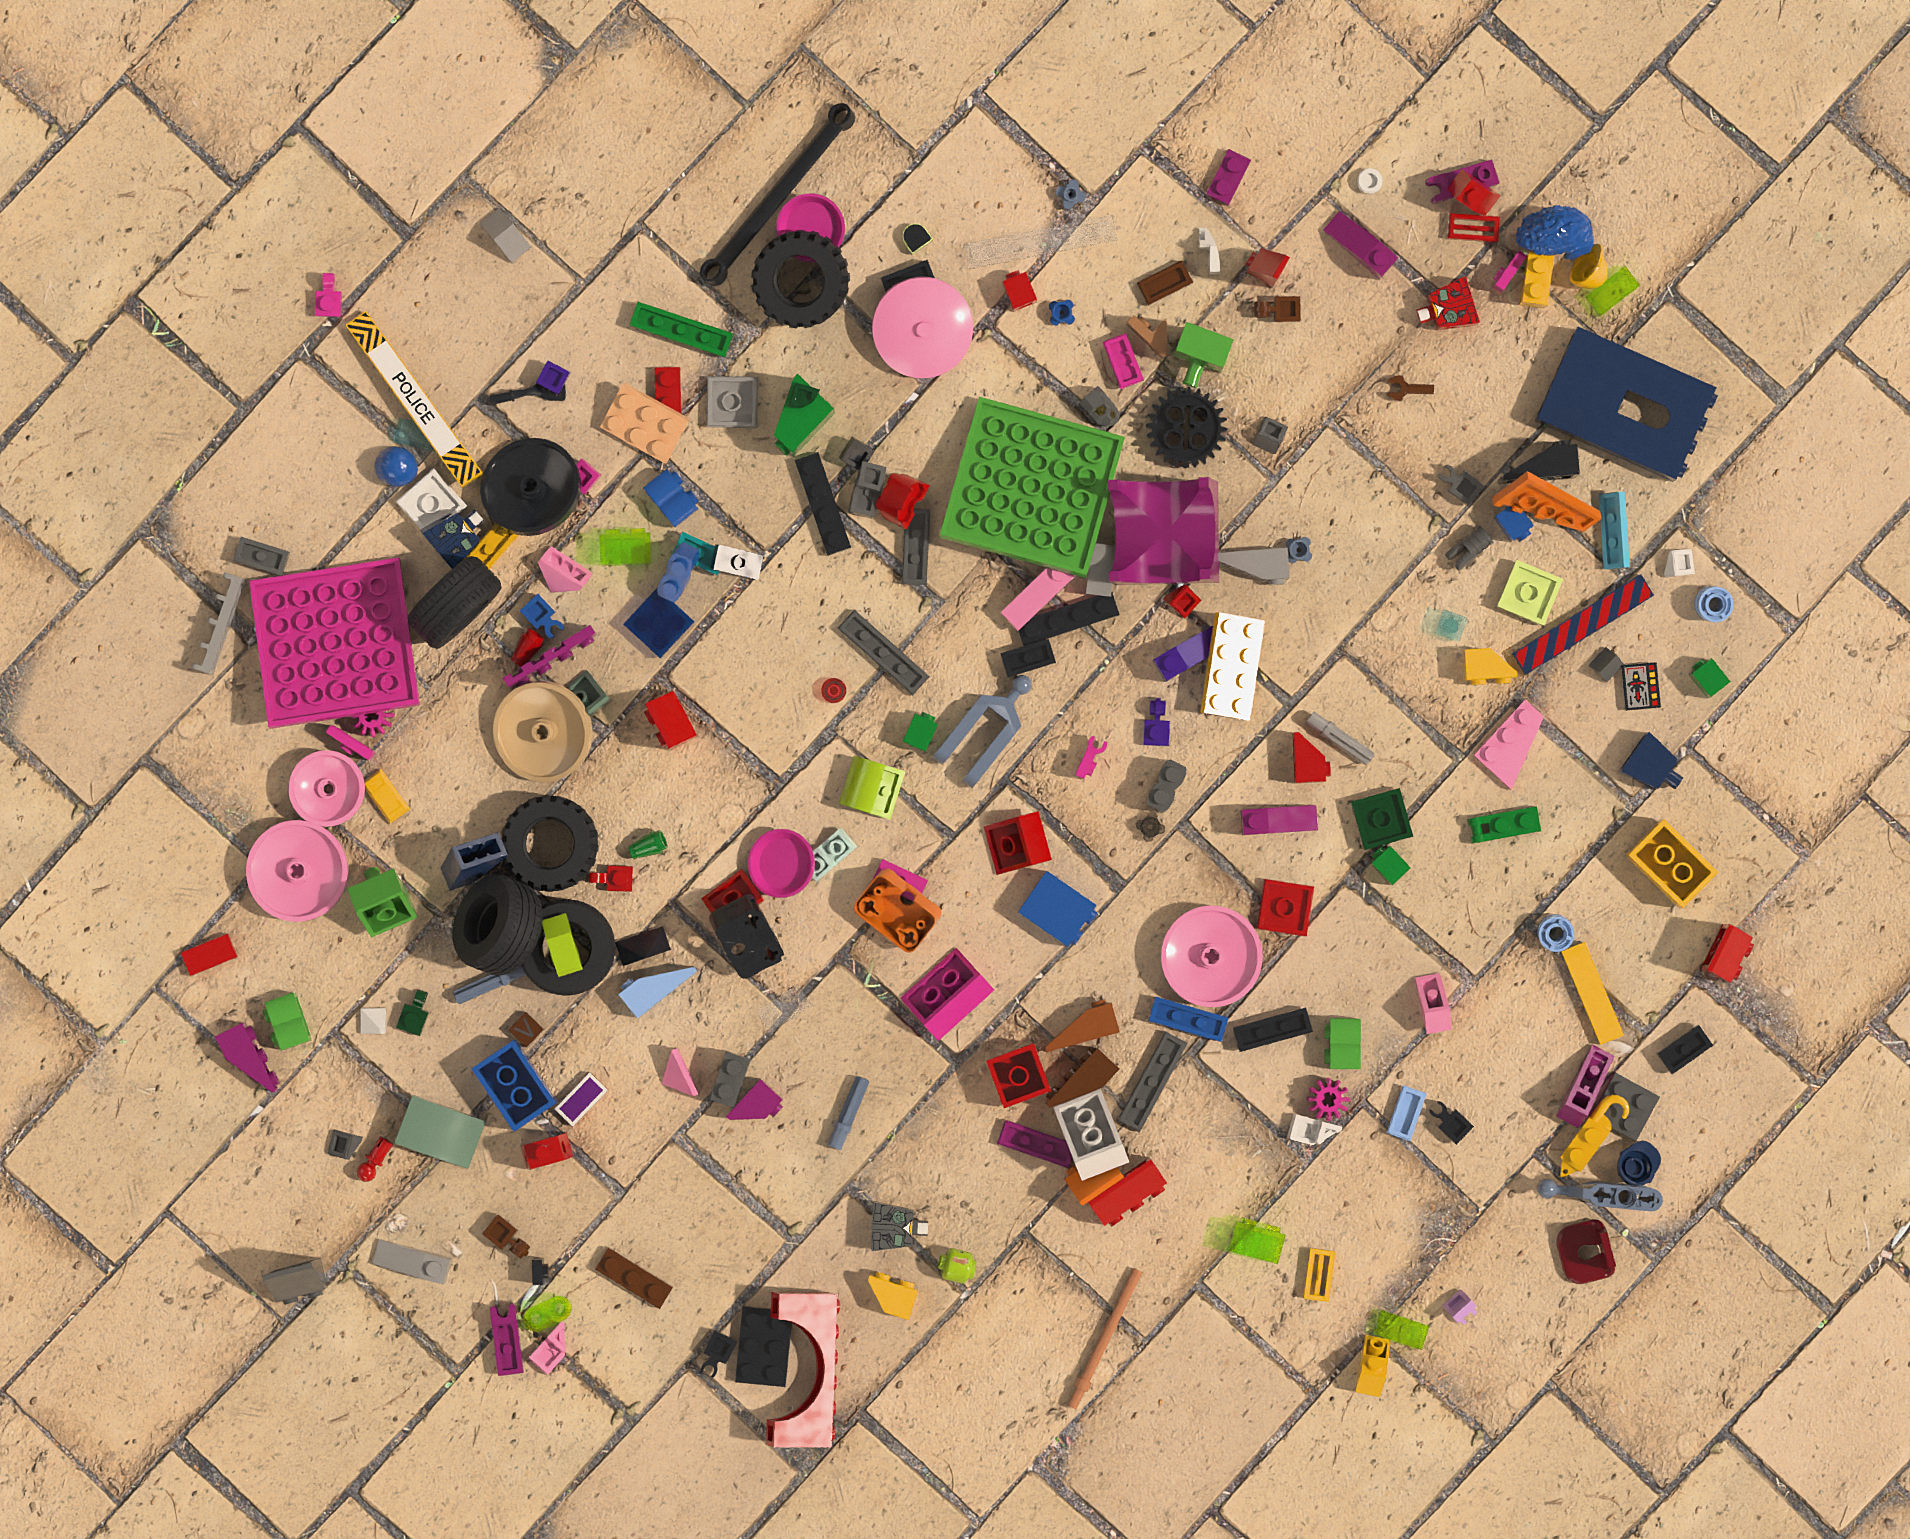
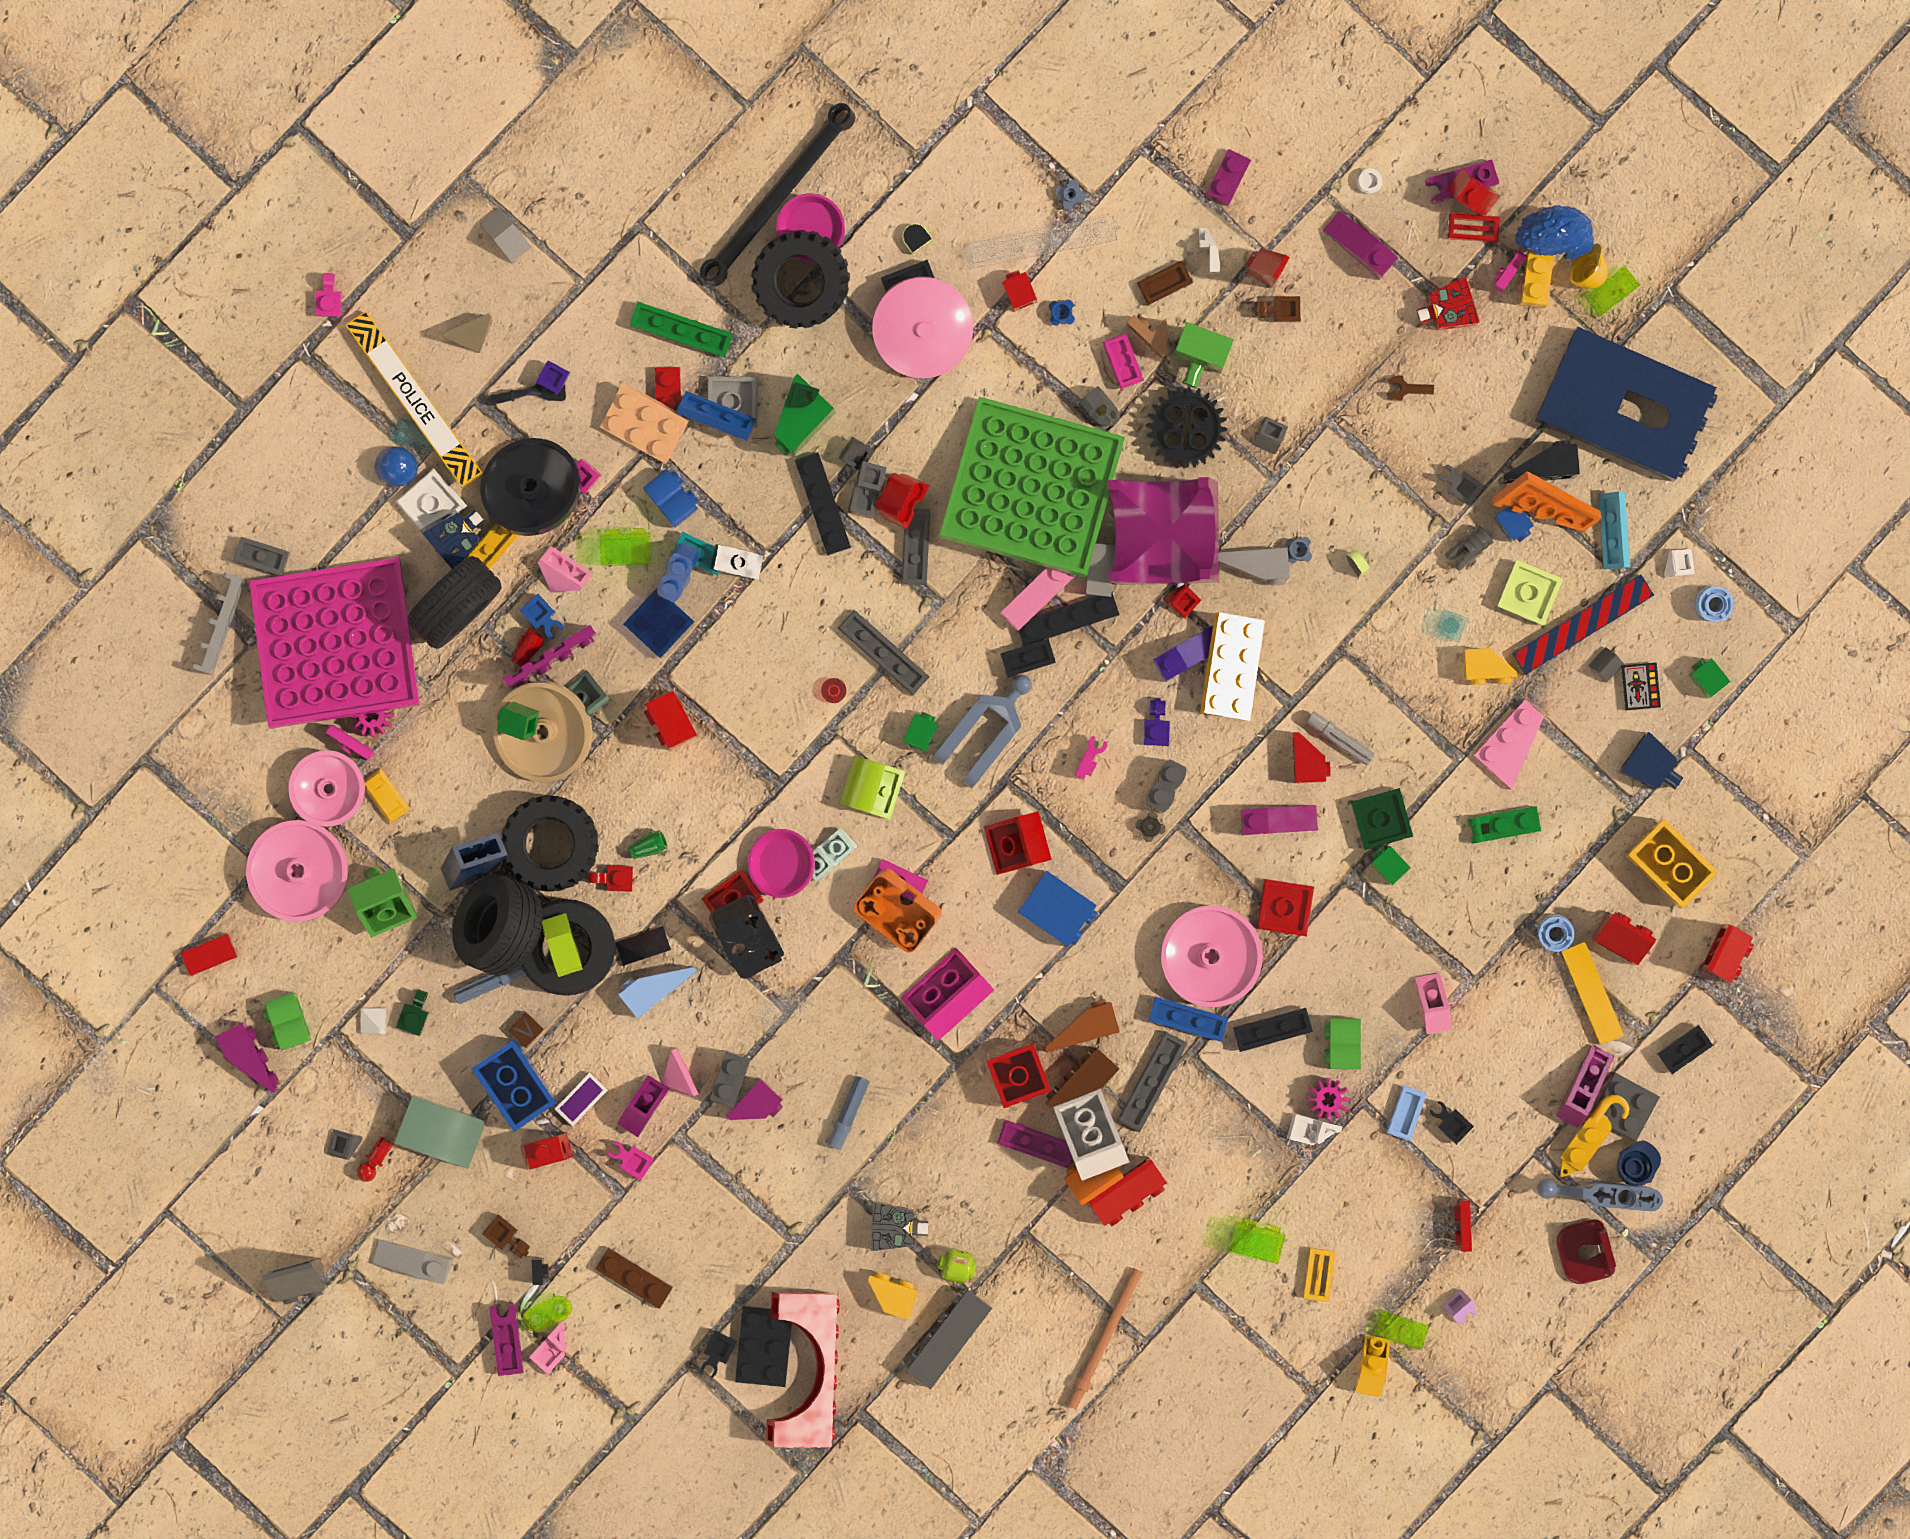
none -> dark tan slope [443,313,493,353]
none -> green brick [497,702,540,740]
none -> dark pink plate [608,1141,655,1181]
none -> magenta slope [617,1075,670,1137]
none -> blue plate [676,391,756,441]
none -> dark grey brick [906,1289,992,1390]
none -> yellowish green tile [1346,550,1370,578]
none -> red plate [1453,1199,1472,1252]
none -> red slope [1592,912,1657,965]

